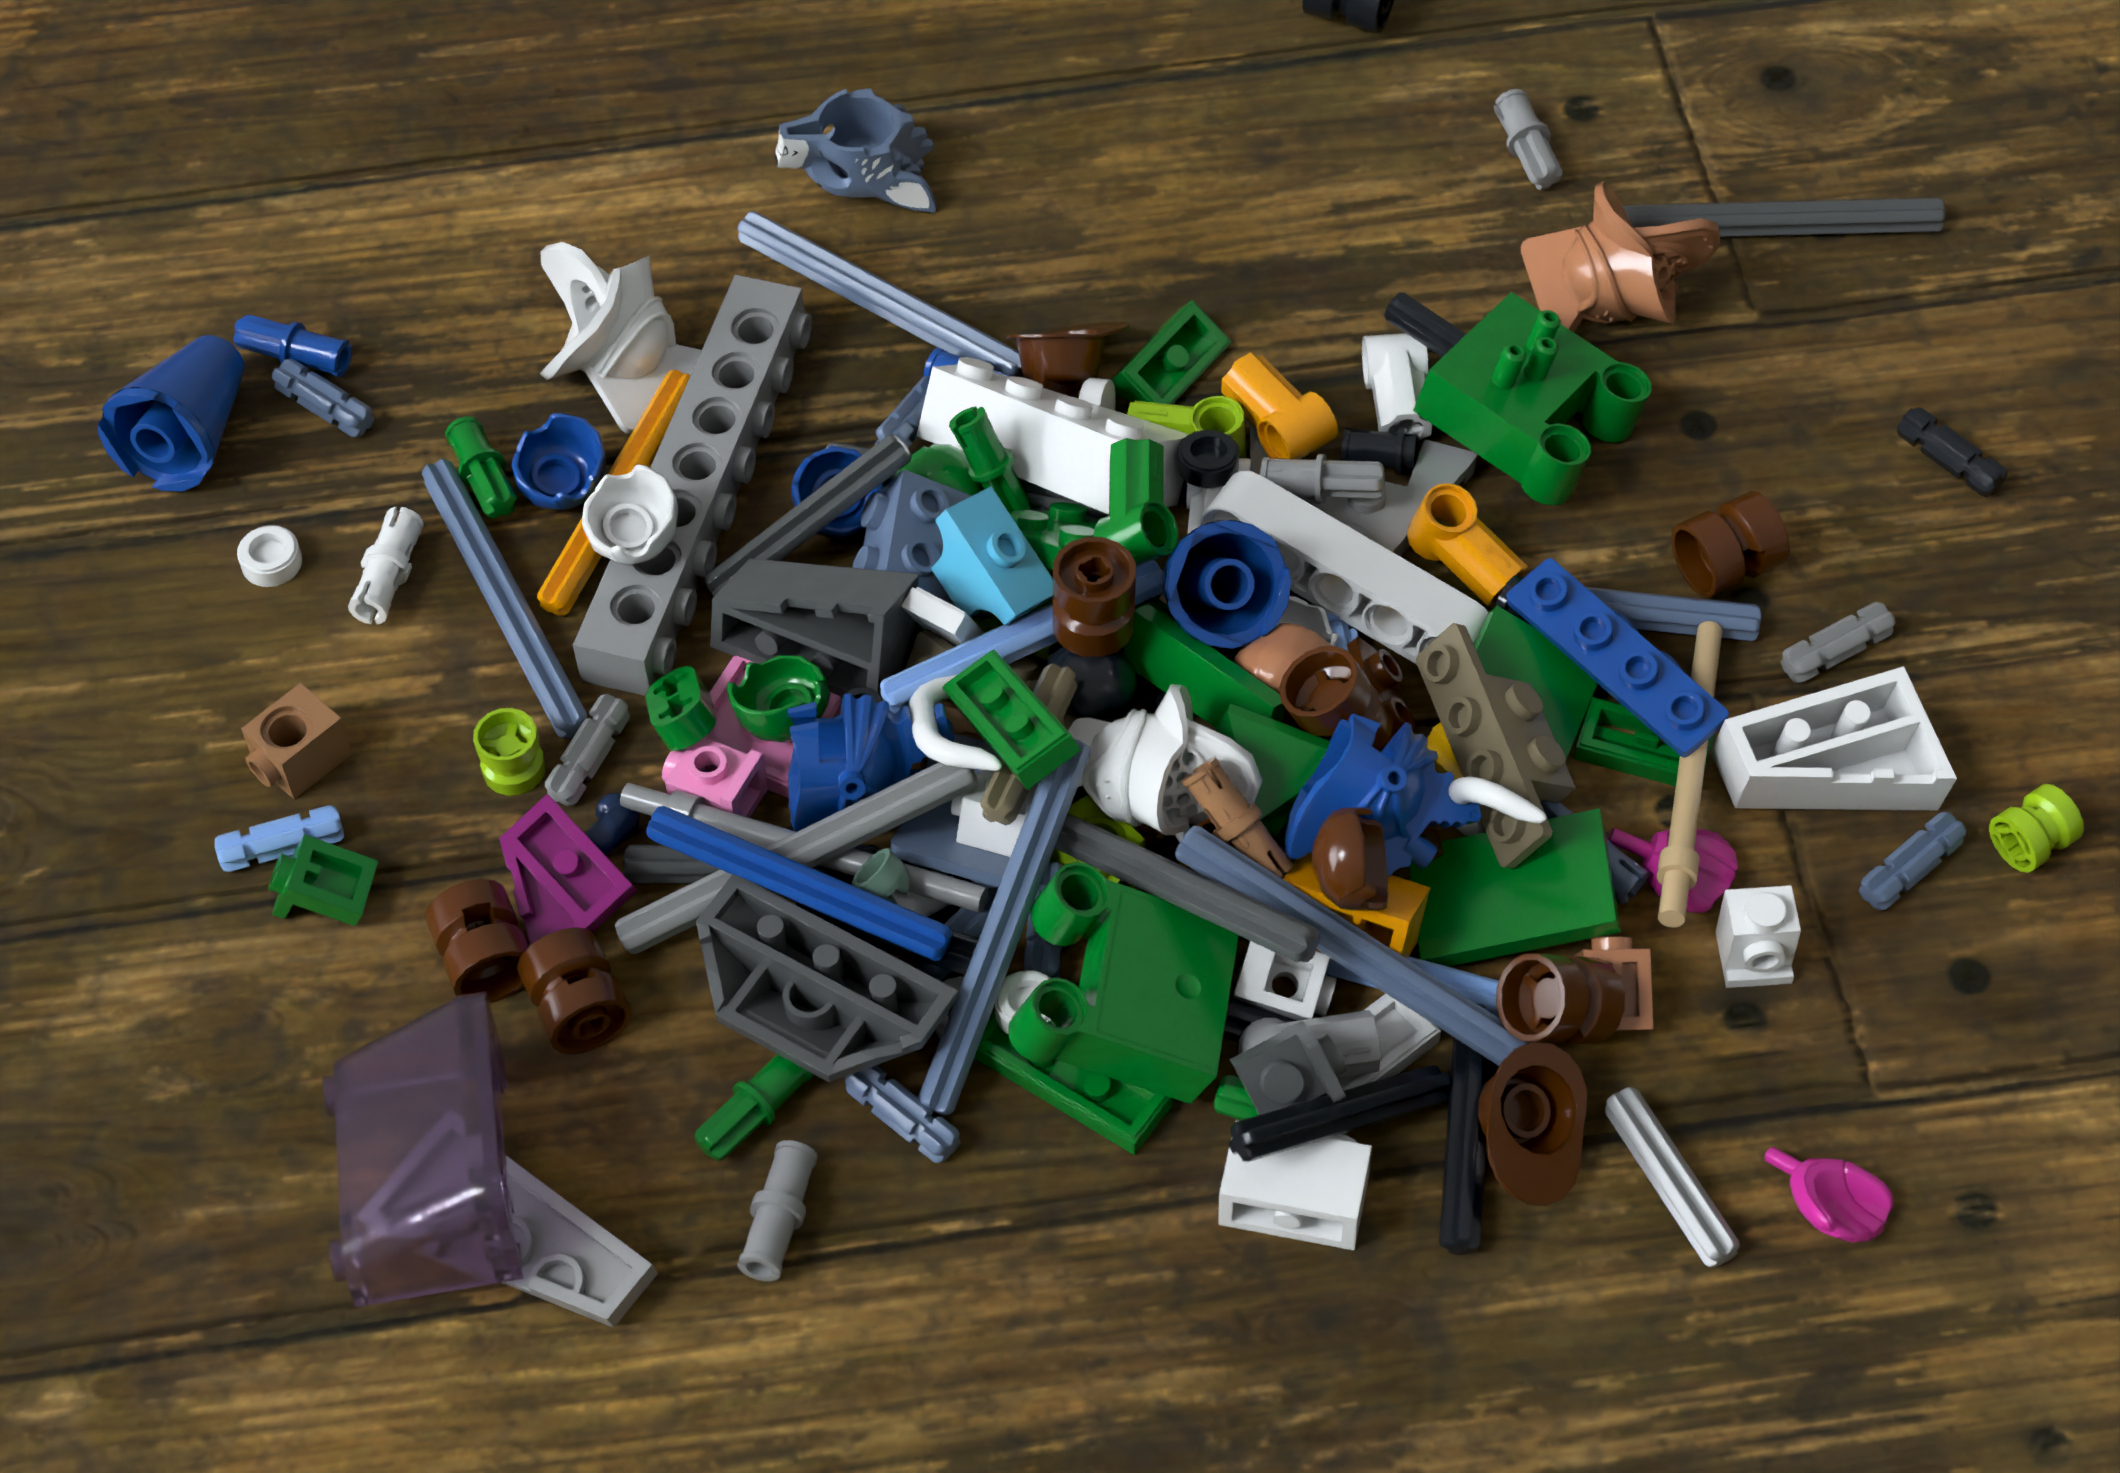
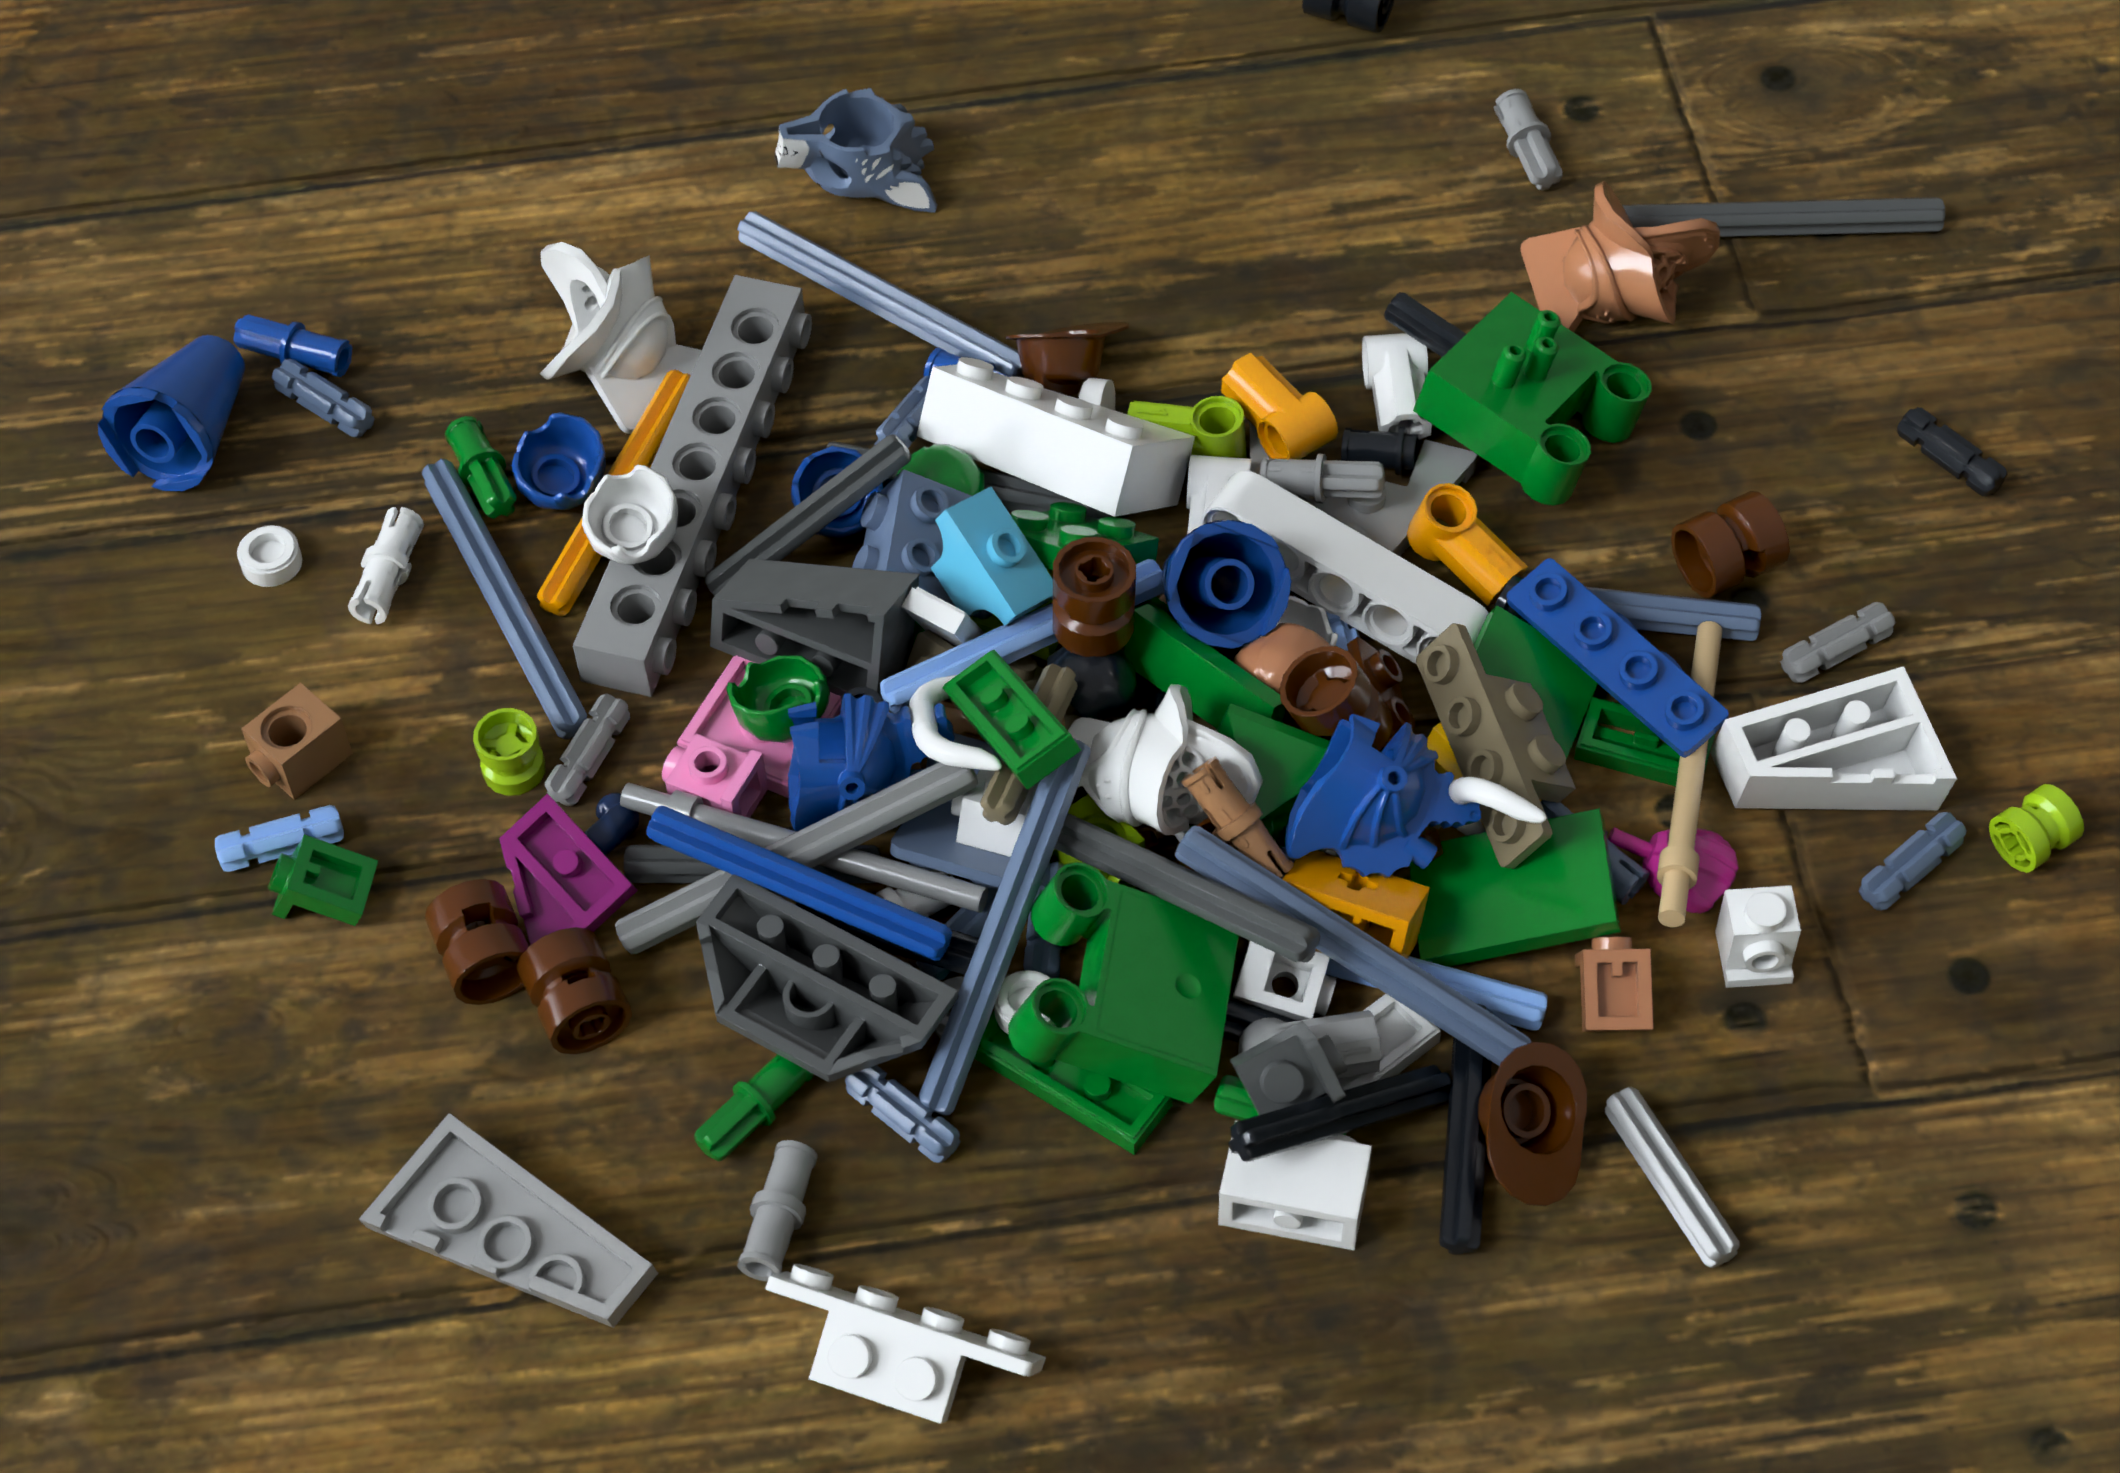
clear purple windscreen [323,991,524,1307] -> none
green beam [645,666,716,751] -> none
sand green hinge [851,848,911,904] -> none
green axle [949,406,1030,515] -> none
green piece [1093,438,1179,566] -> none
green slope [1110,300,1232,405] -> none
black tile [1177,430,1239,488] -> none
reddish brown hair [1312,807,1388,911] -> none
reddish brown wheel [1496,953,1625,1044] -> none
dark pink piece [1764,1147,1894,1243] -> none
none -> white bracket [765,1264,1045,1424]

